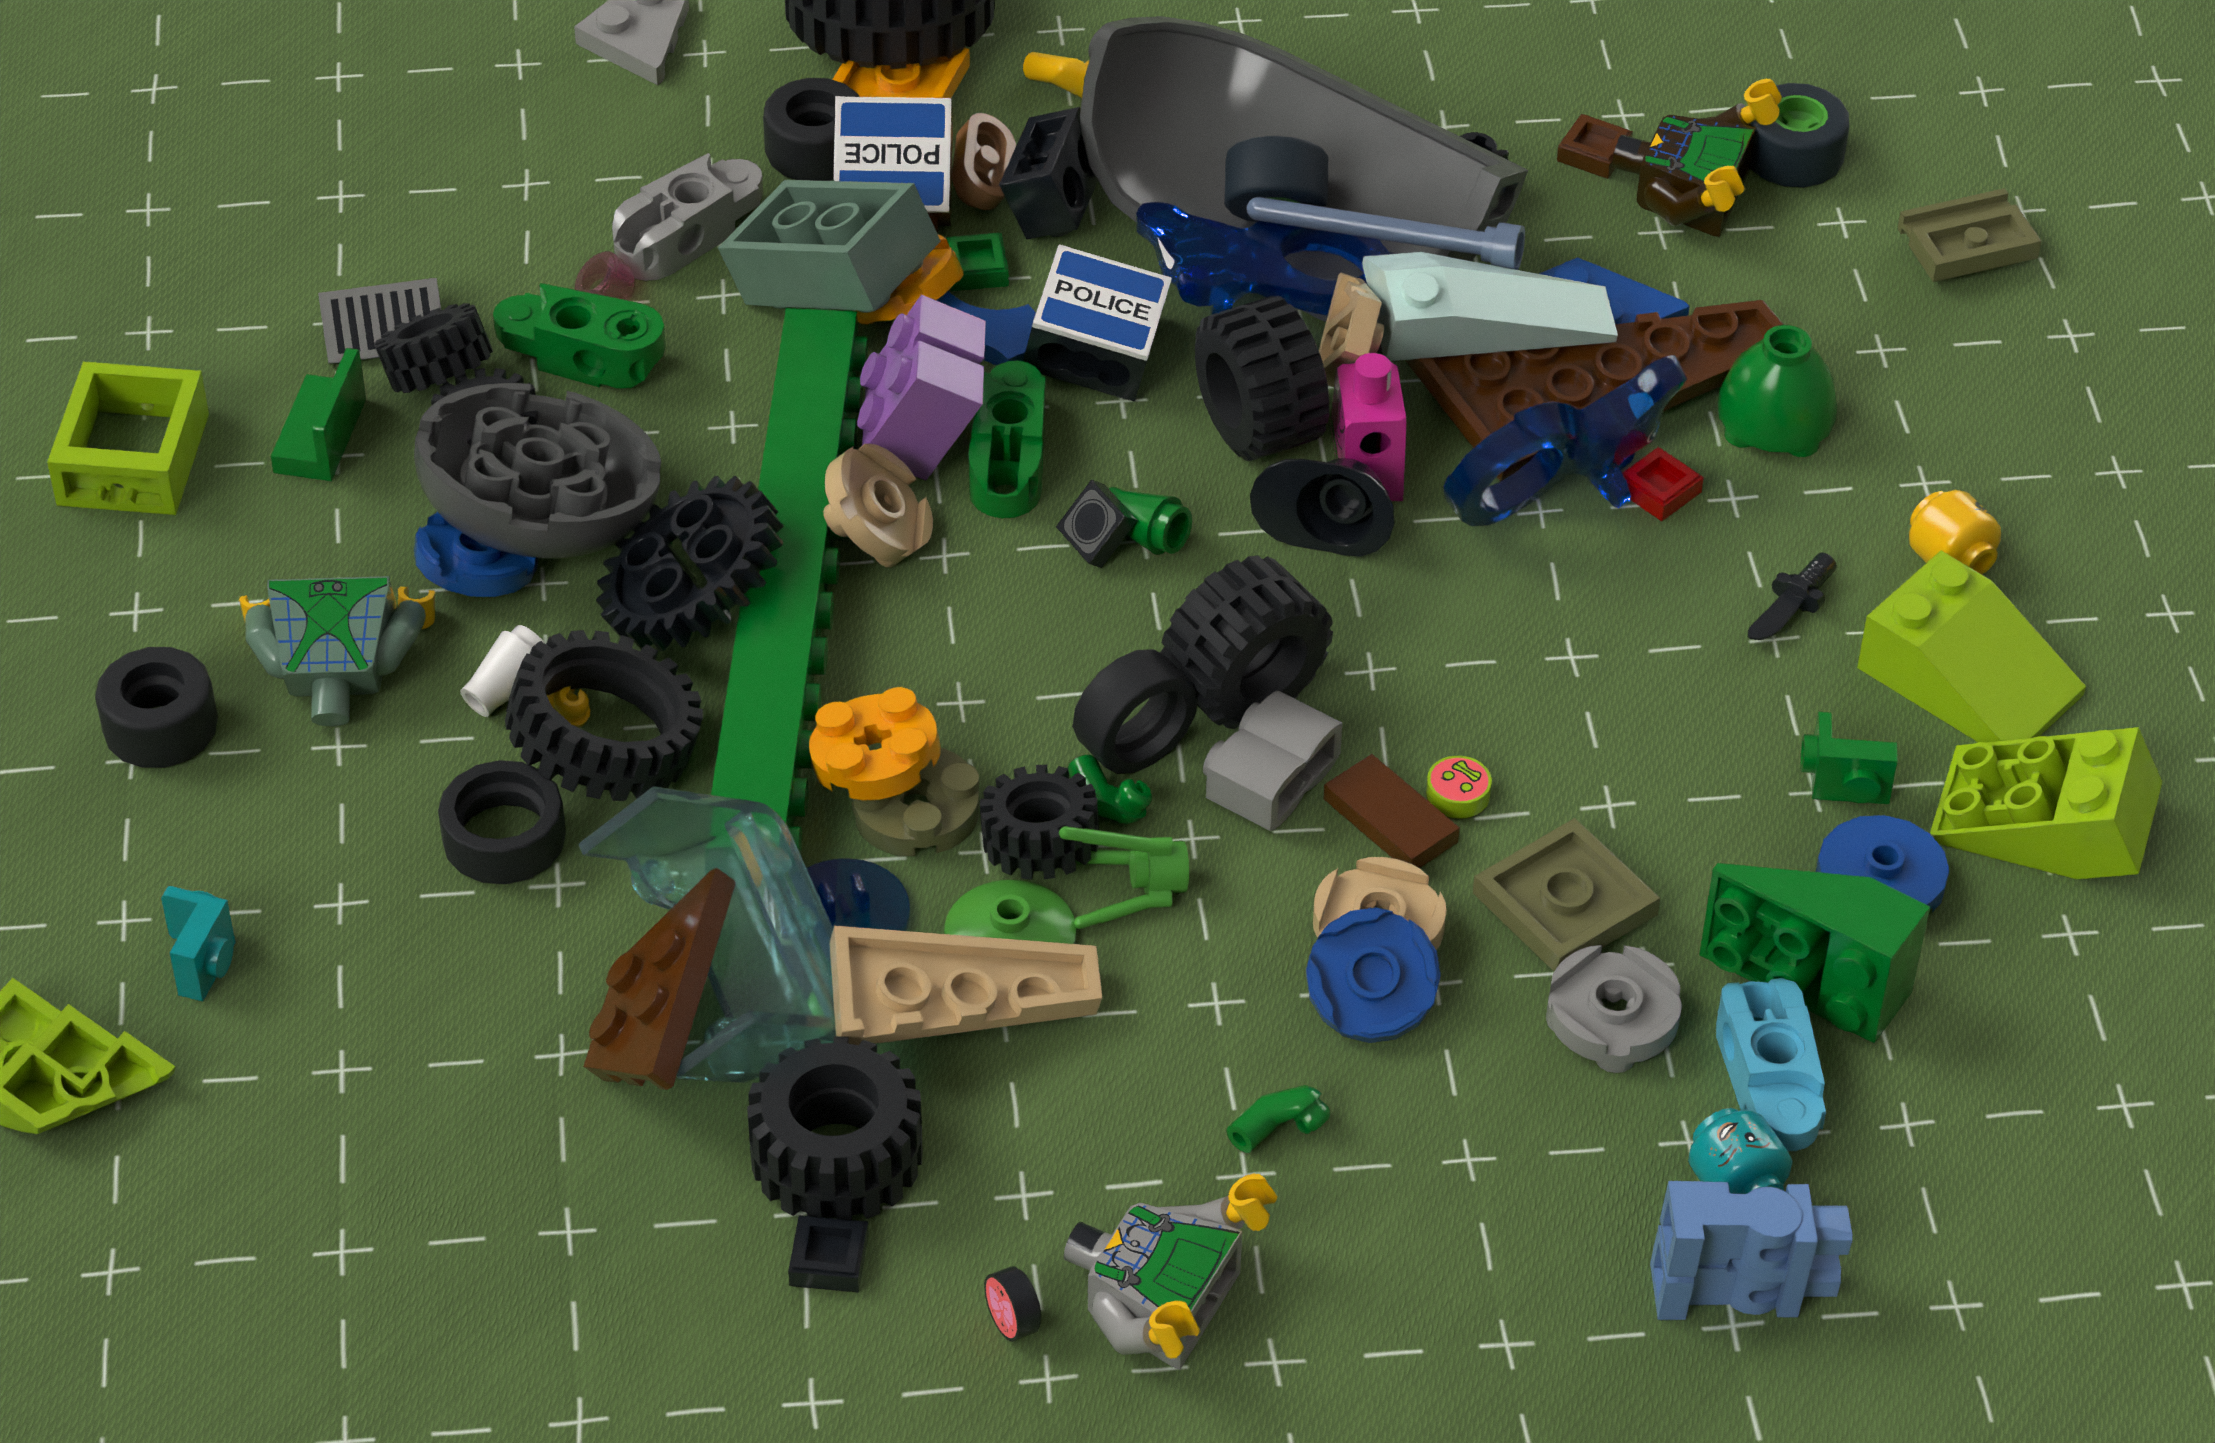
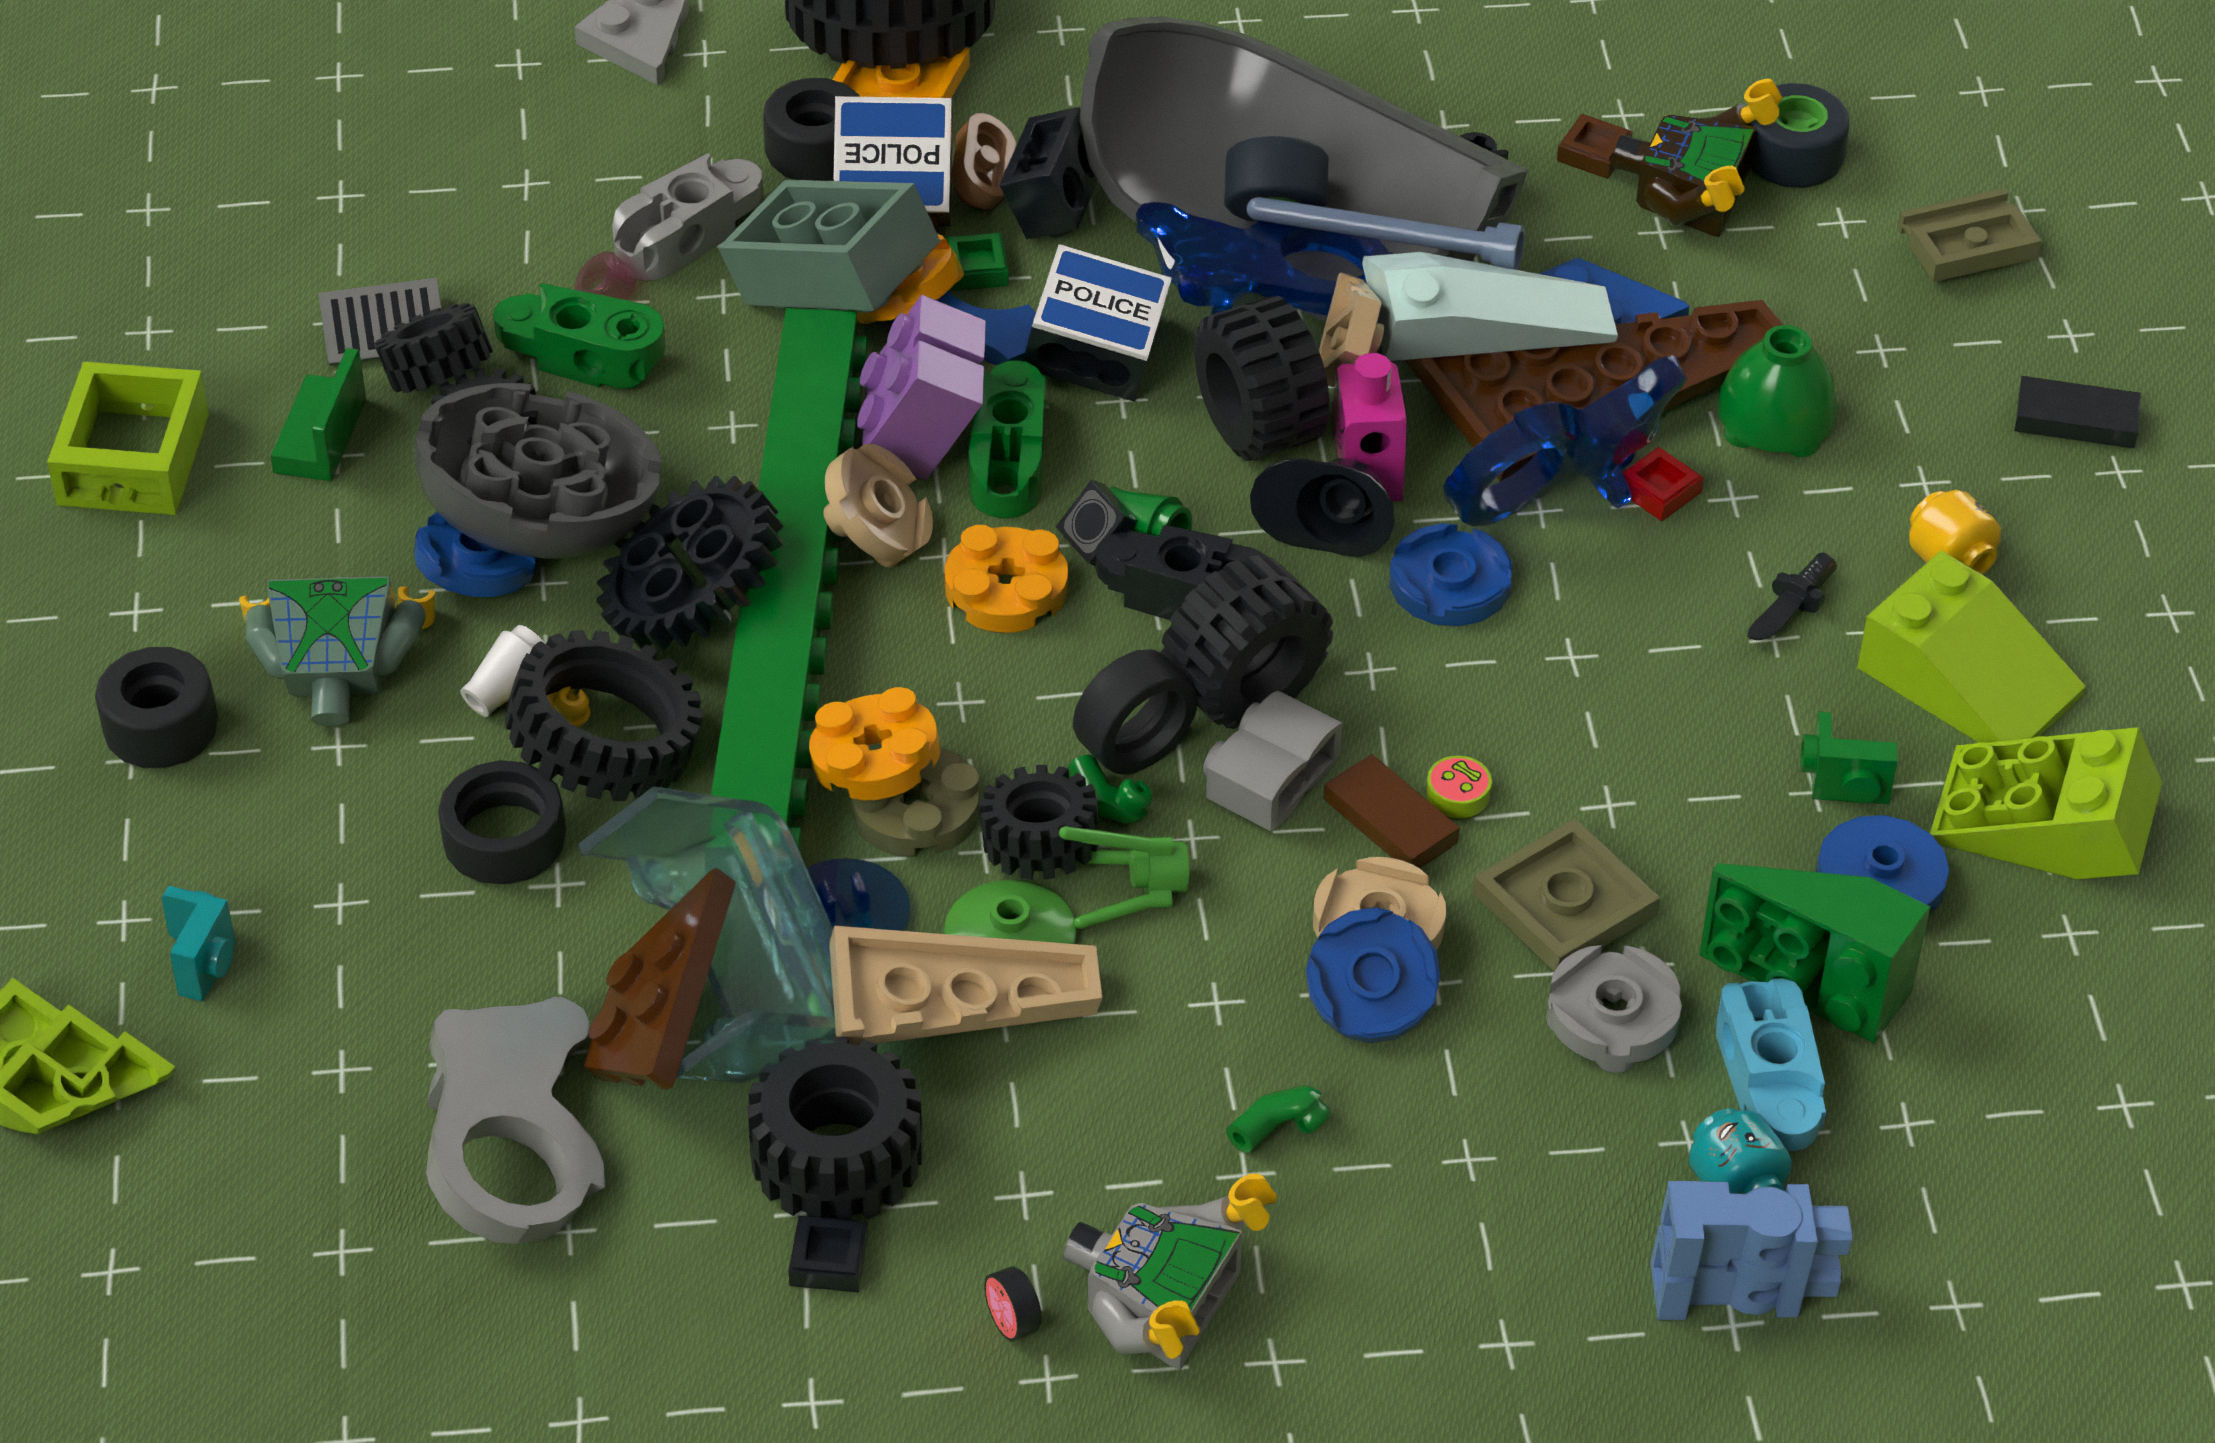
yellow arm [1023,52,1089,98] -> none
none -> light grey animal [426,997,605,1244]
none -> light orange plate [944,525,1068,633]
none -> black piece [1096,525,1267,620]
none -> blue tile [1389,523,1512,626]
none -> black tile [2014,376,2141,448]

